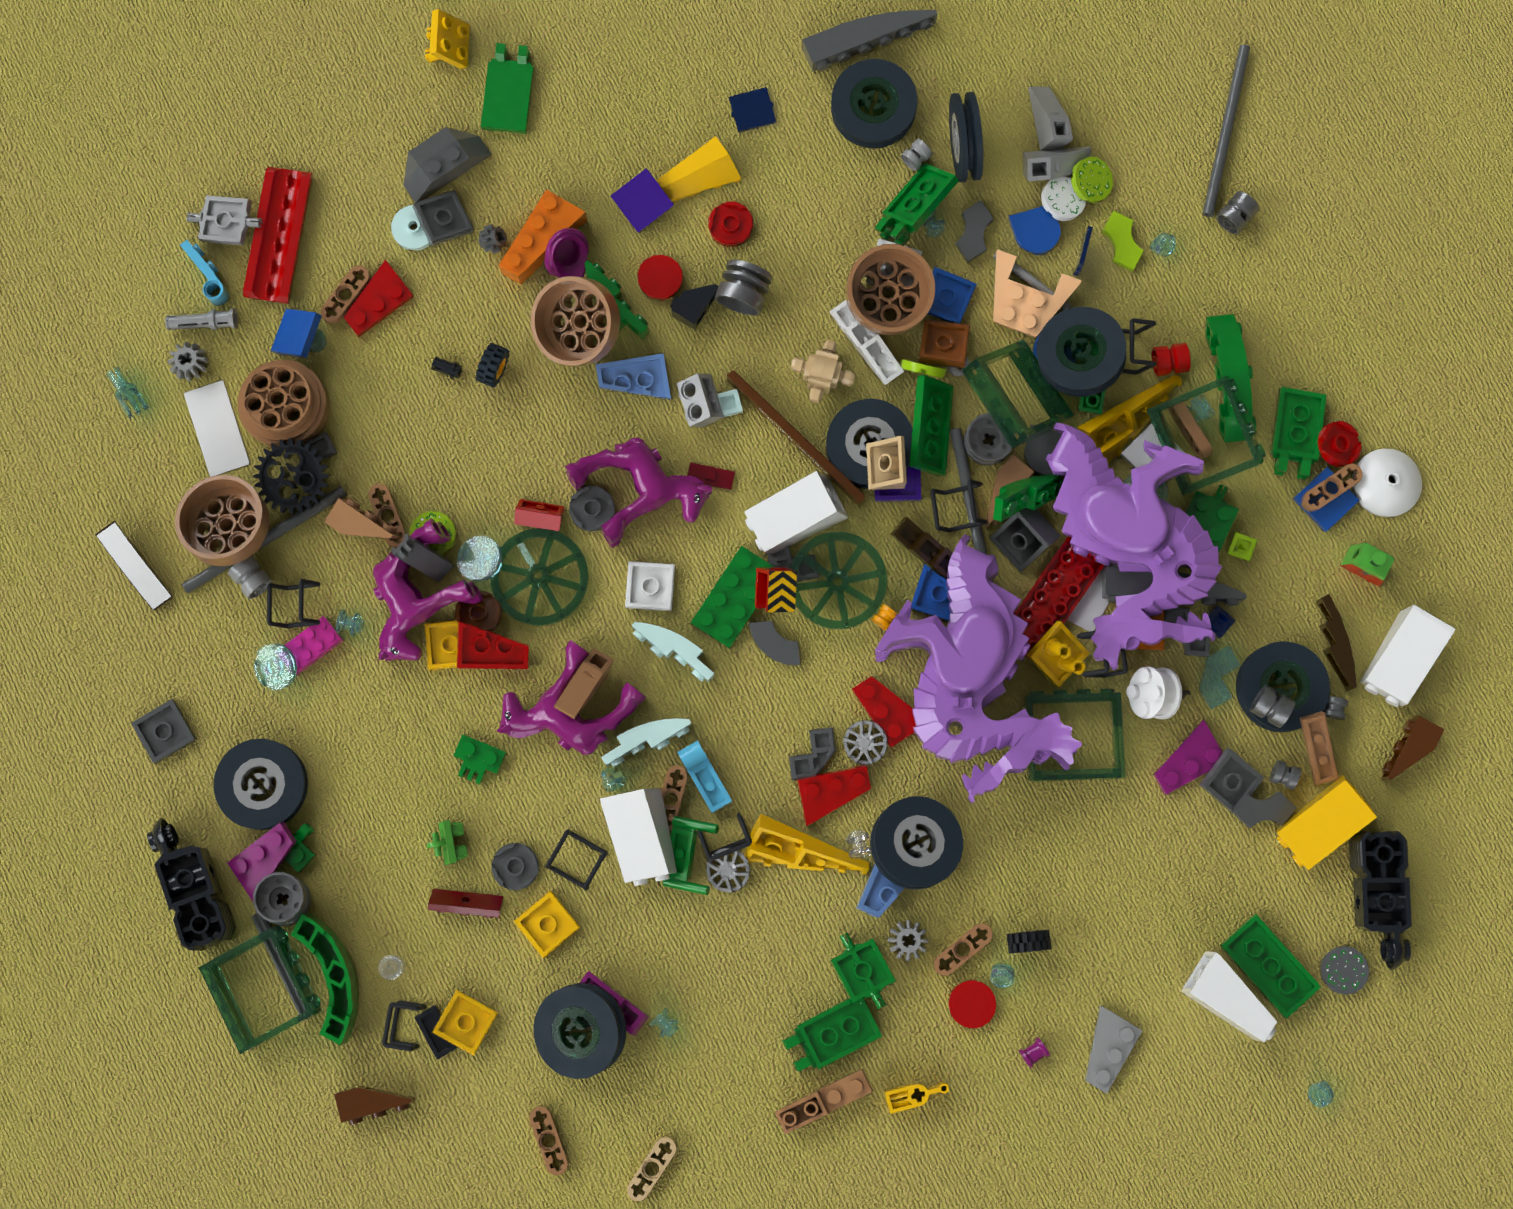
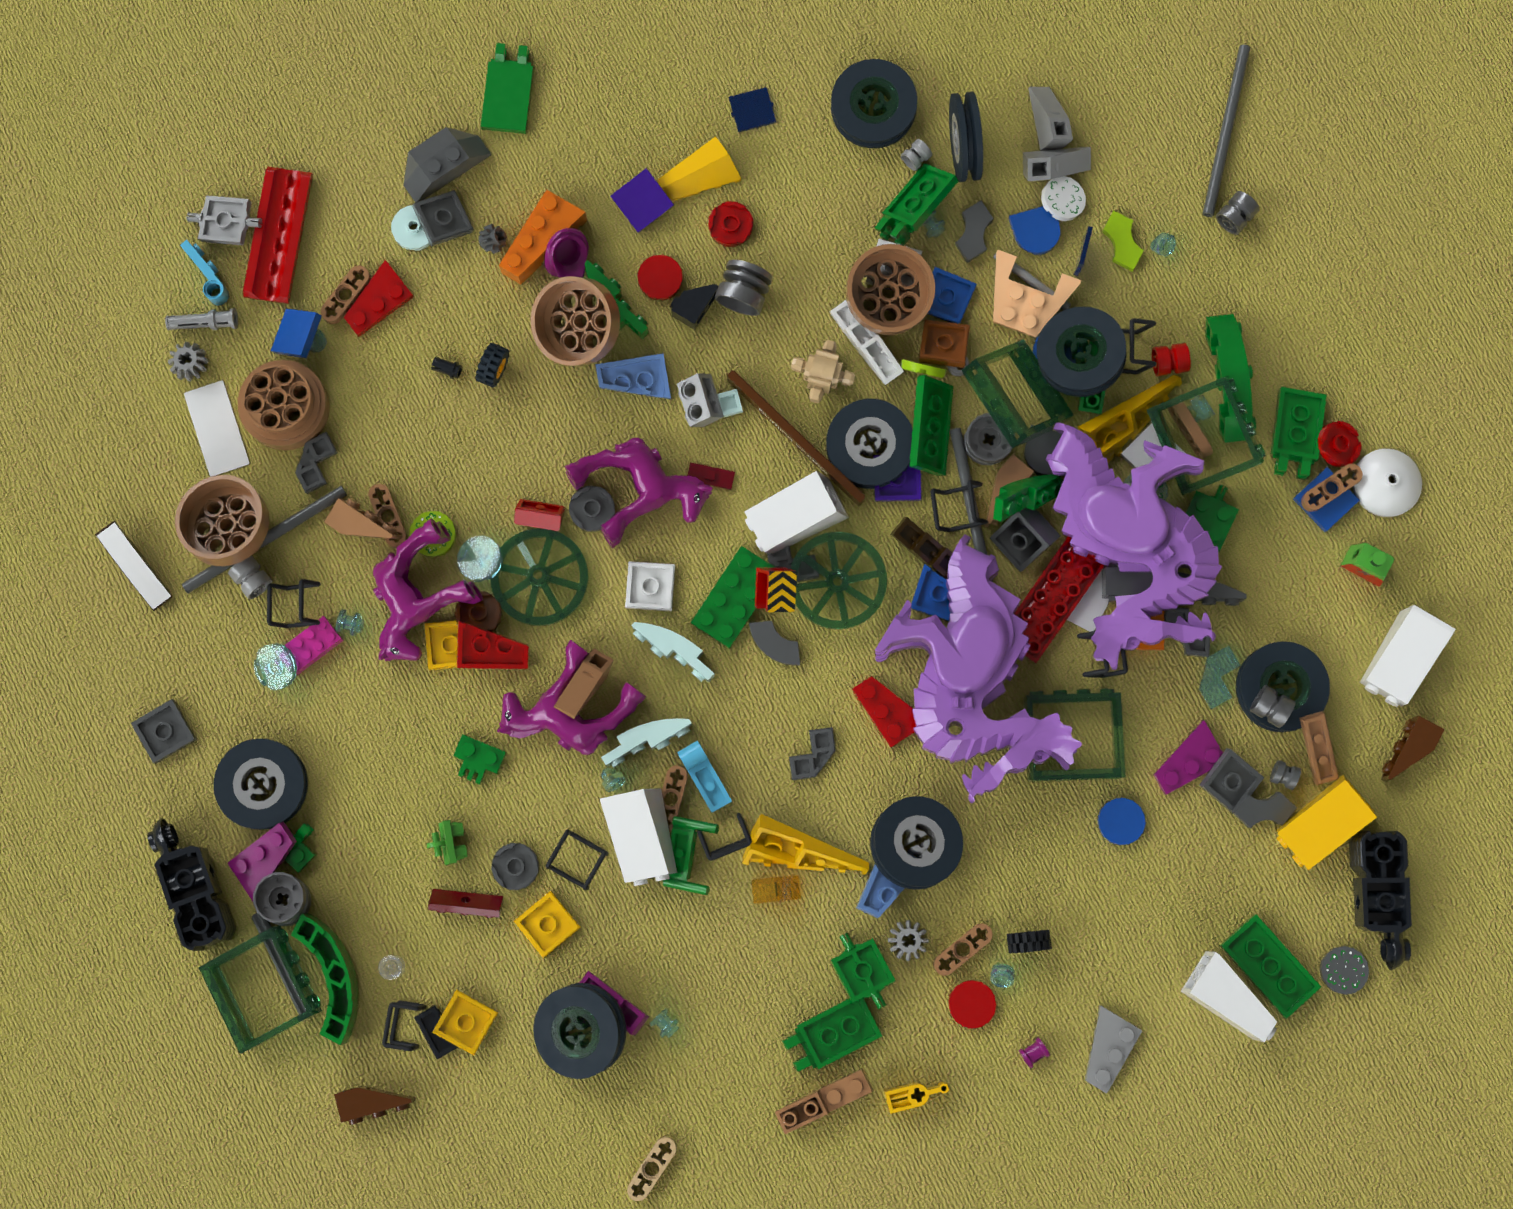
clear light blue arm [106,367,149,419] -> none
black gear [253,438,331,514] -> none
dark grey hinge [391,533,454,582] -> none
yellow plate [425,9,470,69] -> none
medium nougat beam [529,1106,569,1175] -> none
light grey wheel [706,848,750,893] -> none
red wing [797,765,871,826] -> none
dark grey slope [802,10,938,72] -> none
light grey wheel [843,720,888,765] -> none
clear wheel [846,830,872,858] -> none
tan slope [866,436,907,490] -> none
light orange wheel [871,604,898,631] -> none
yellow plate [1027,621,1090,687] -> none
lime tile [1071,157,1113,203] -> none
white wheel [1126,667,1191,719] -> none
clear blue tile [1208,606,1236,639] -> none
lime tile [1227,532,1258,562] -> none
clear light blue tile [1308,1081,1334,1107] -> none
dark brown slope [1315,594,1357,692] -> none
dark grey wheel [1323,696,1349,720] -> none
none -> clear yellow slope [751,875,801,904]
none -> blue tile [1097,798,1146,845]

